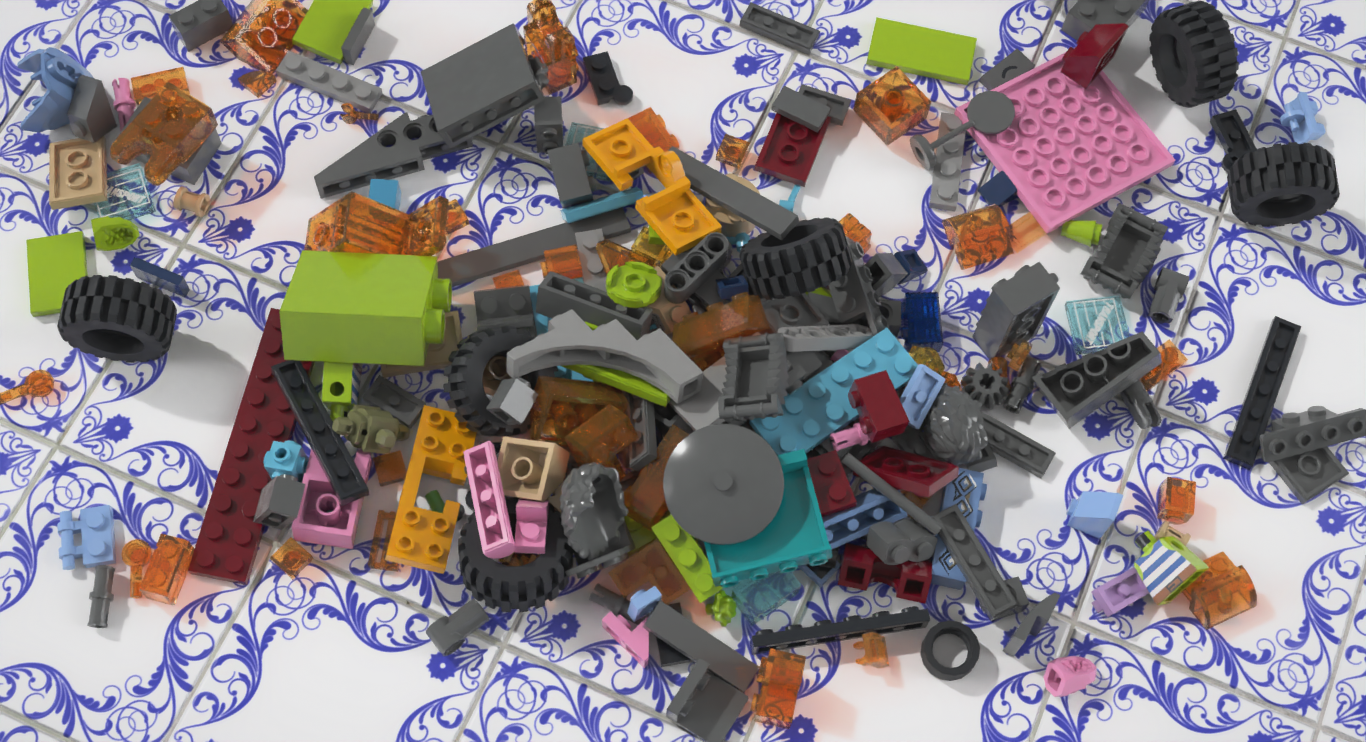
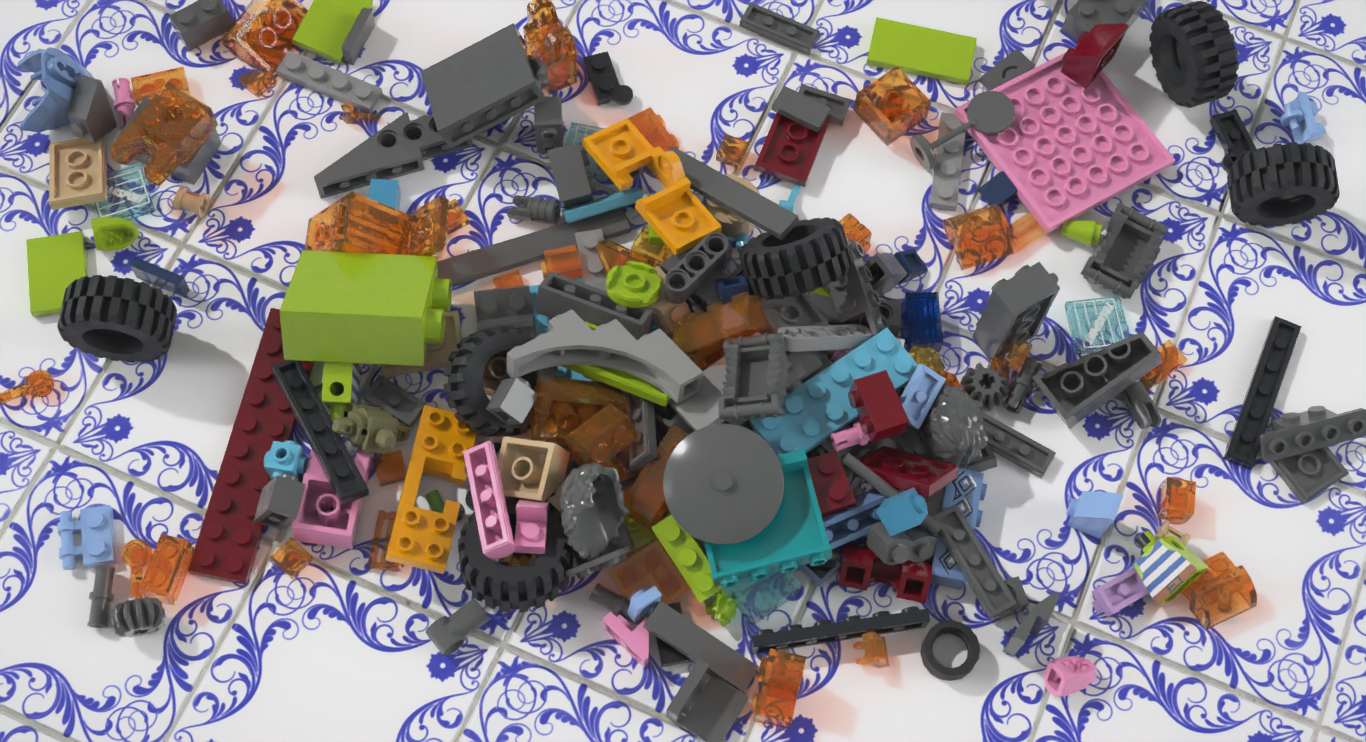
dark grey piece [1148,267,1190,324] -> none
none -> dark grey gear [111,597,166,638]
none -> dark grey hinge [507,195,561,224]
none -> dark azure brick [876,487,928,537]

